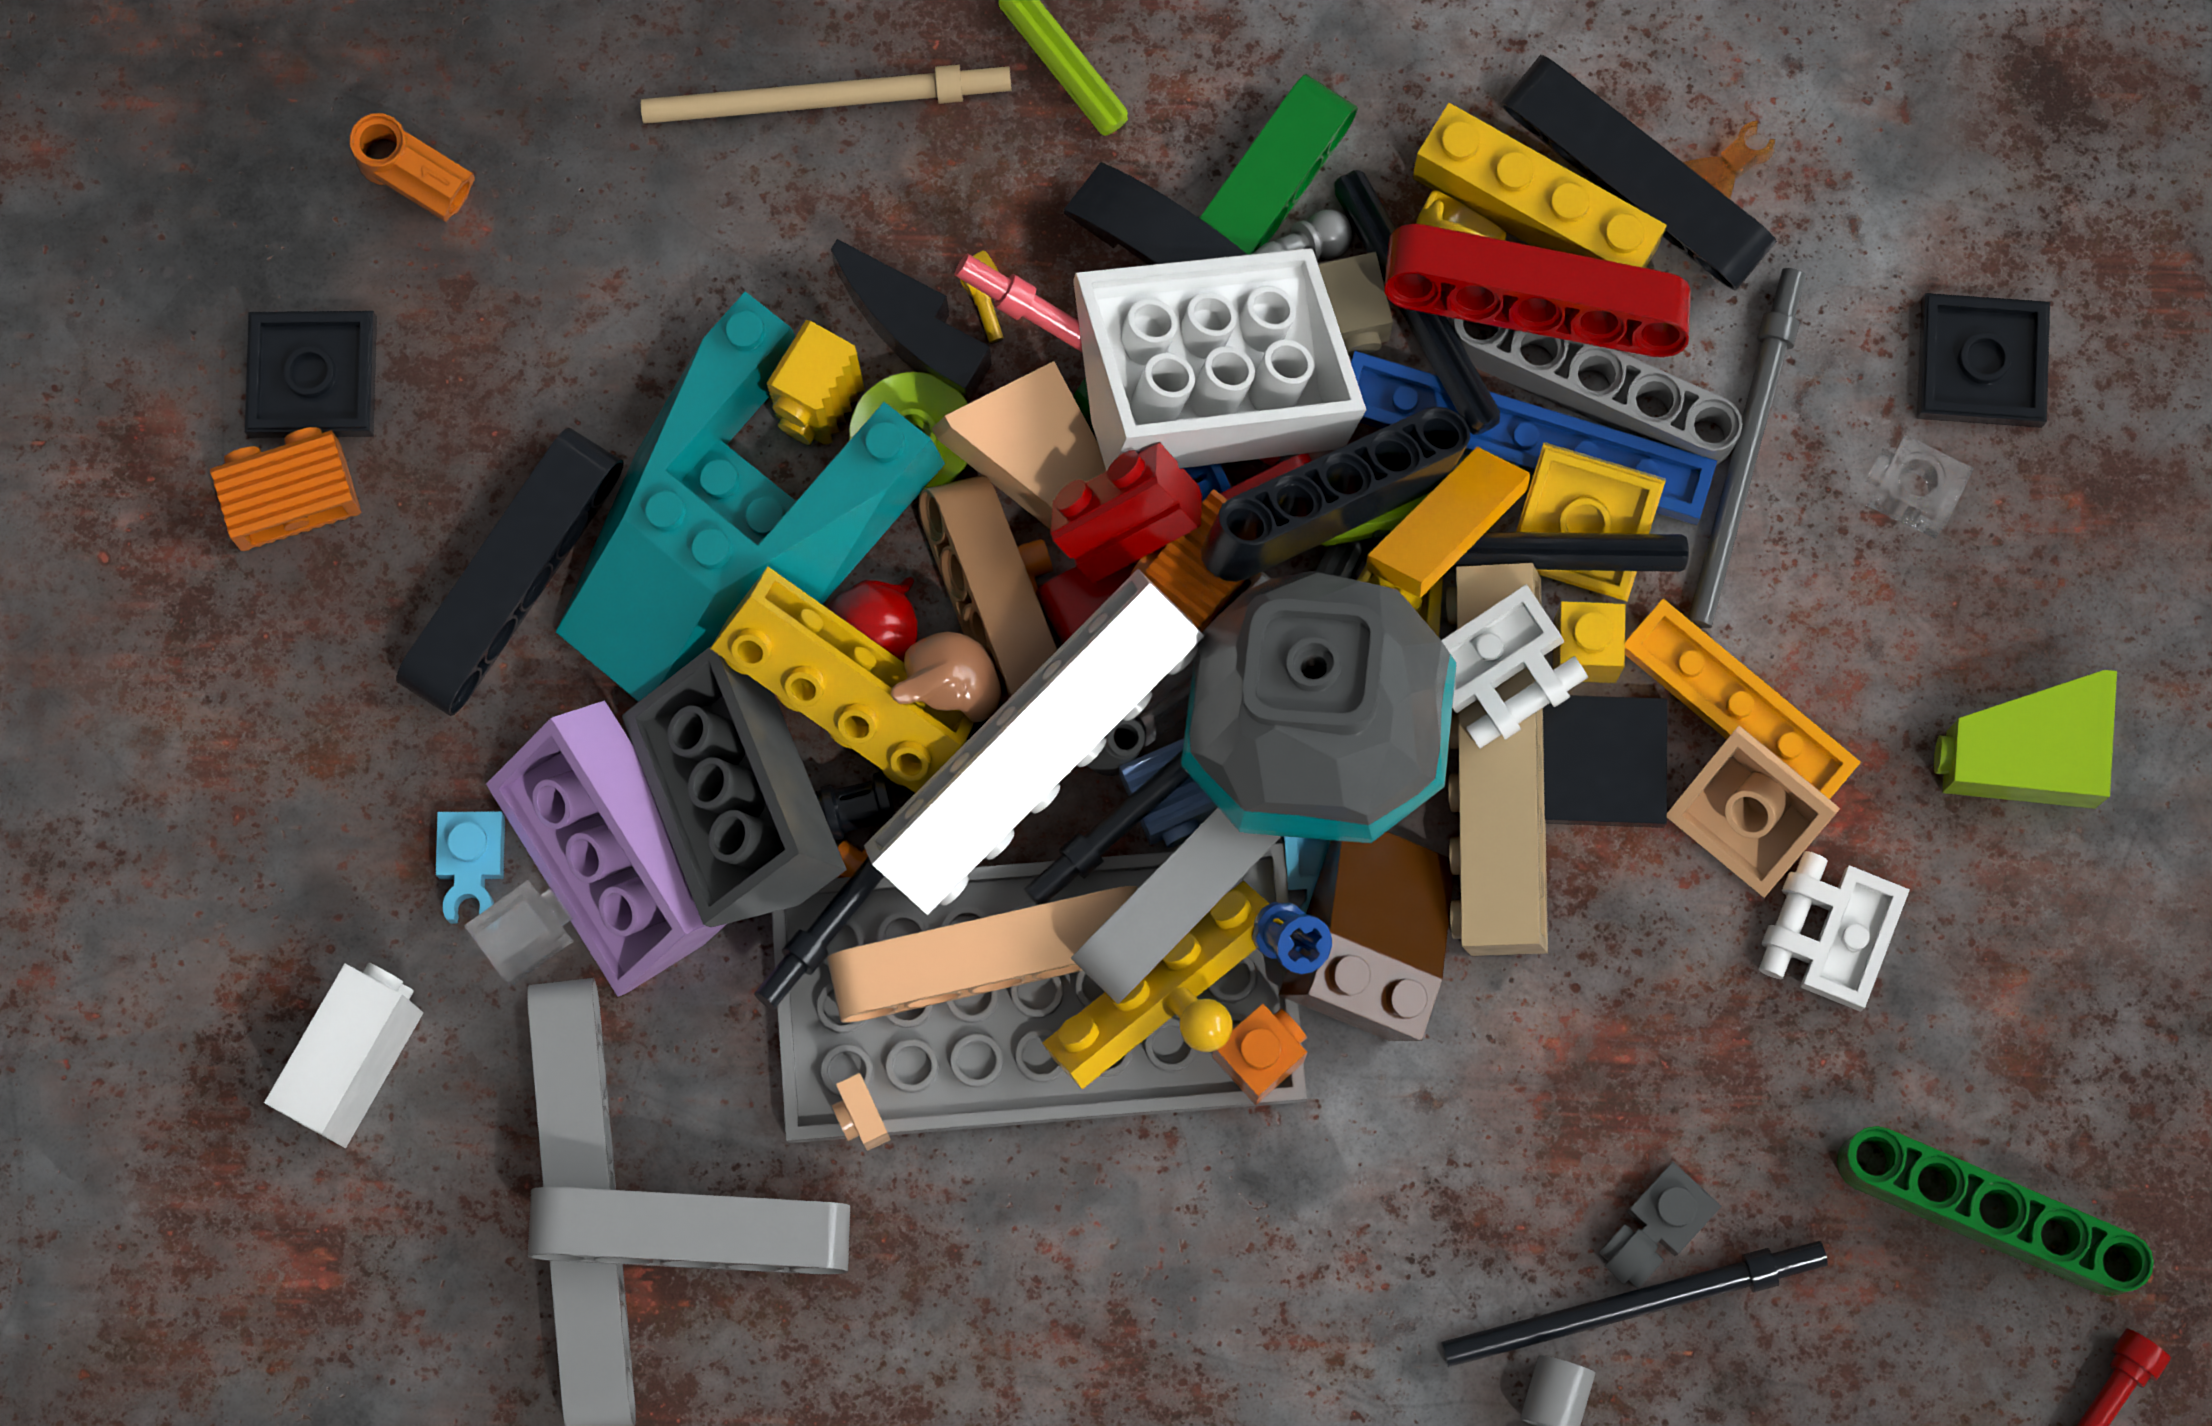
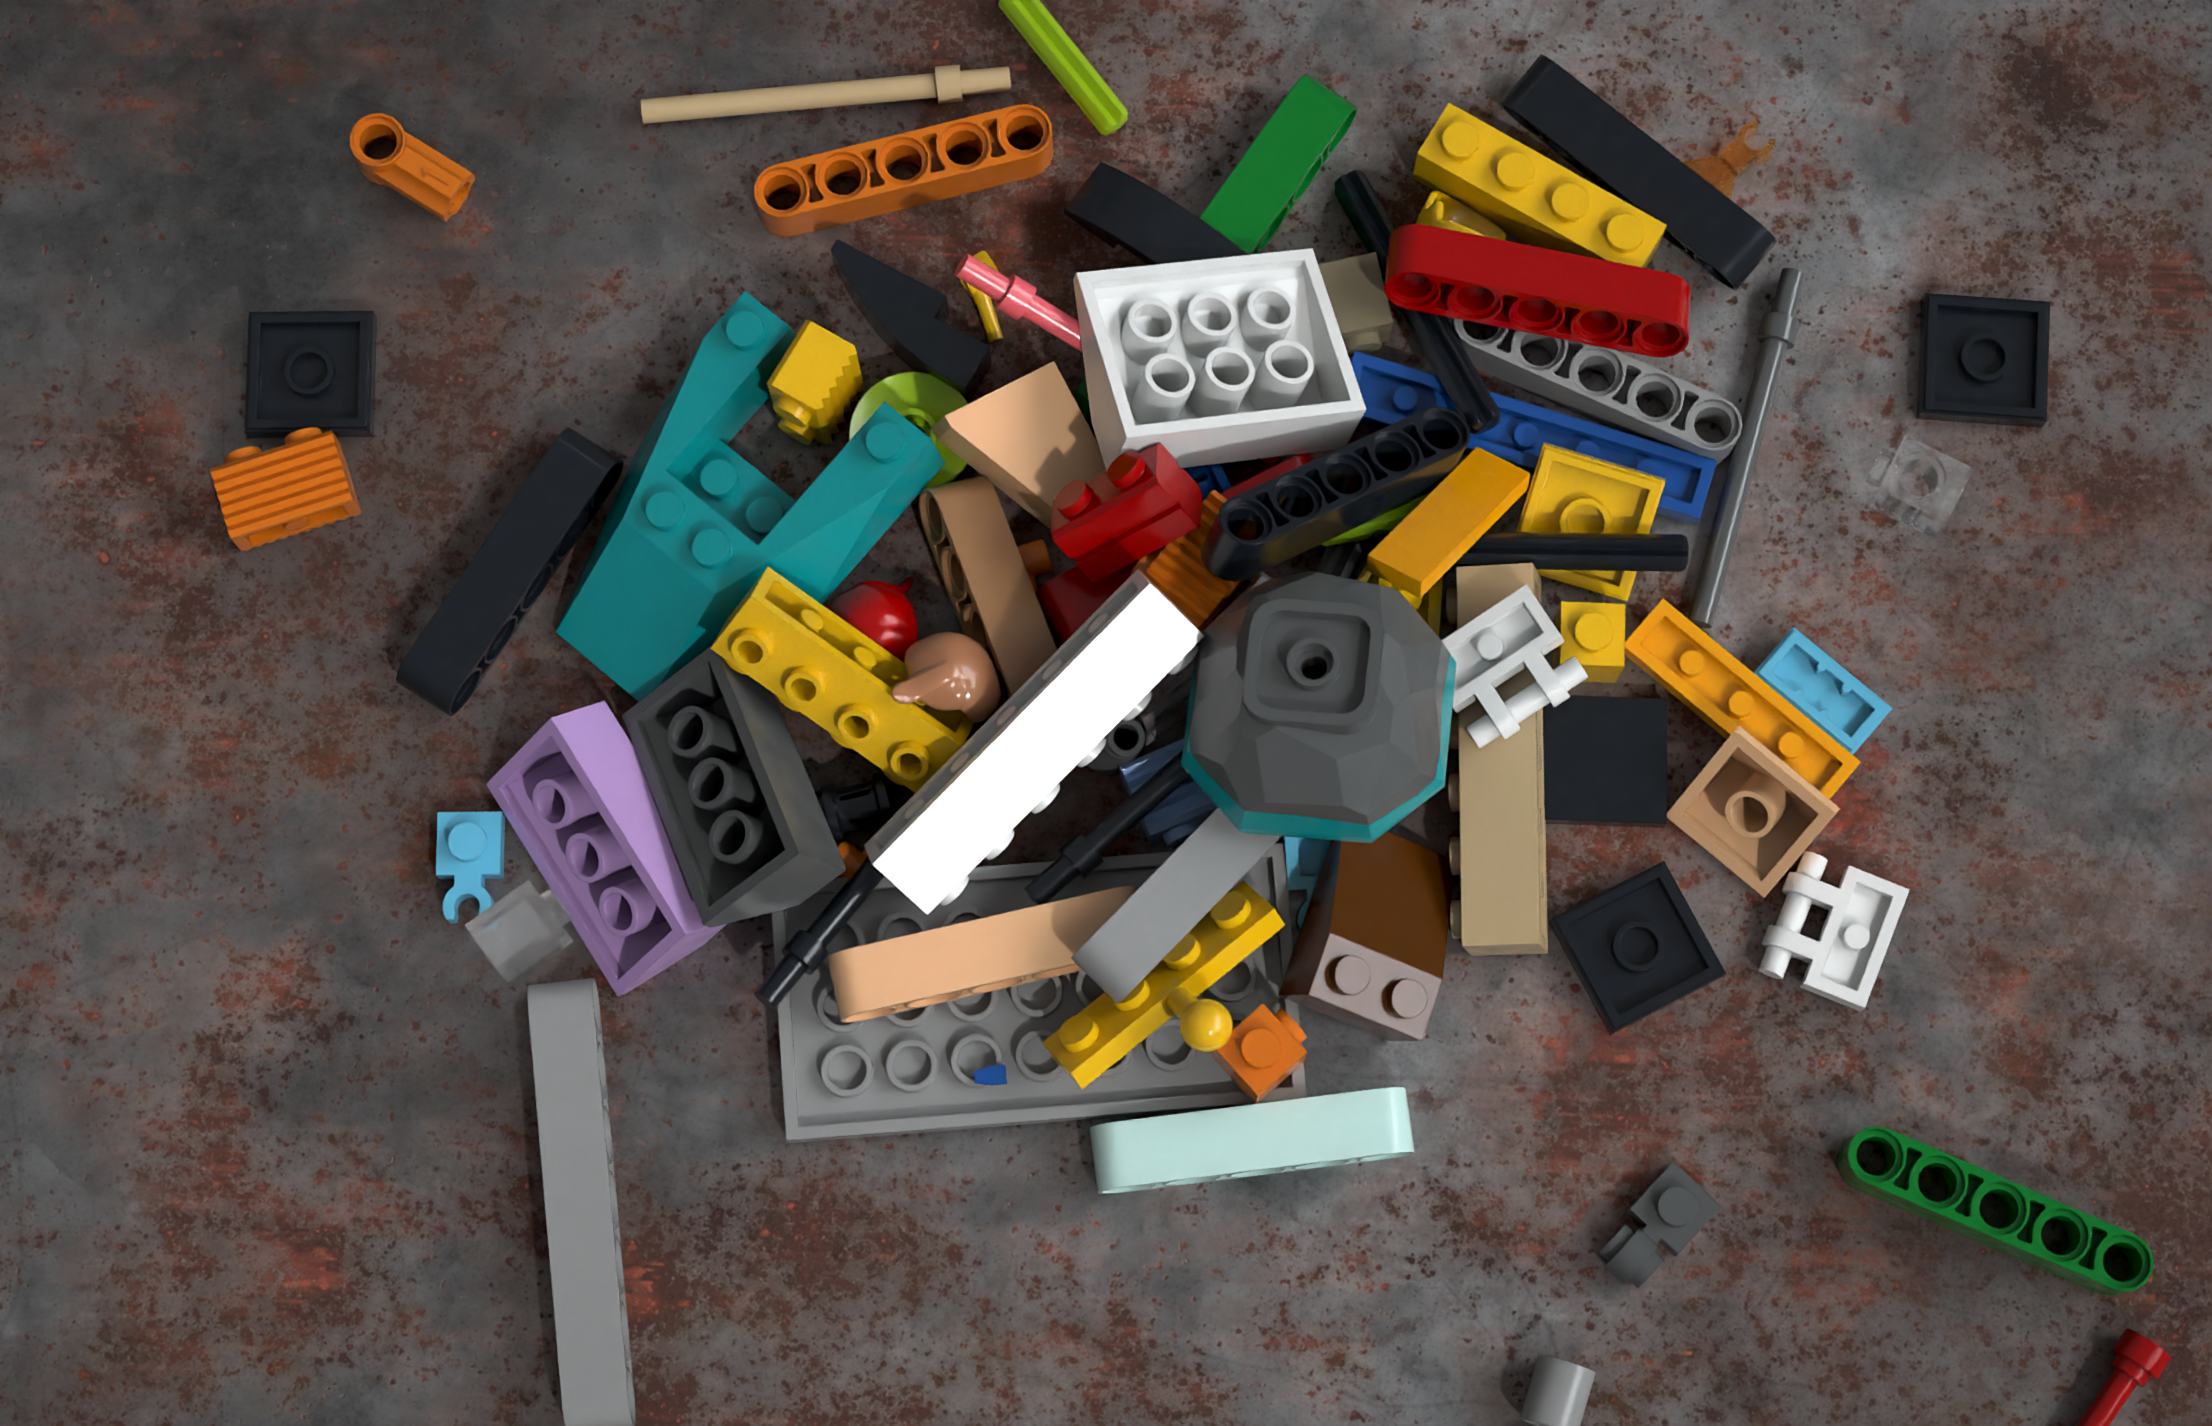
white brick [264,962,424,1148] -> none
light grey beam [528,1187,850,1274] -> none
light nougat plate [831,1073,891,1151] -> none
blue bush [1252,902,1332,974] -> none
light grey bar [1253,209,1353,261] -> none
black bar [1441,1241,1828,1368] -> none
lime slope [1934,670,2117,809] -> none
none -> orange beam [754,104,1053,237]
none -> blue piece [973,1064,1007,1086]
none -> light aqua beam [1089,1087,1415,1194]
none -> black tile [1549,861,1726,1036]
none -> medium azure plate [1754,627,1893,755]

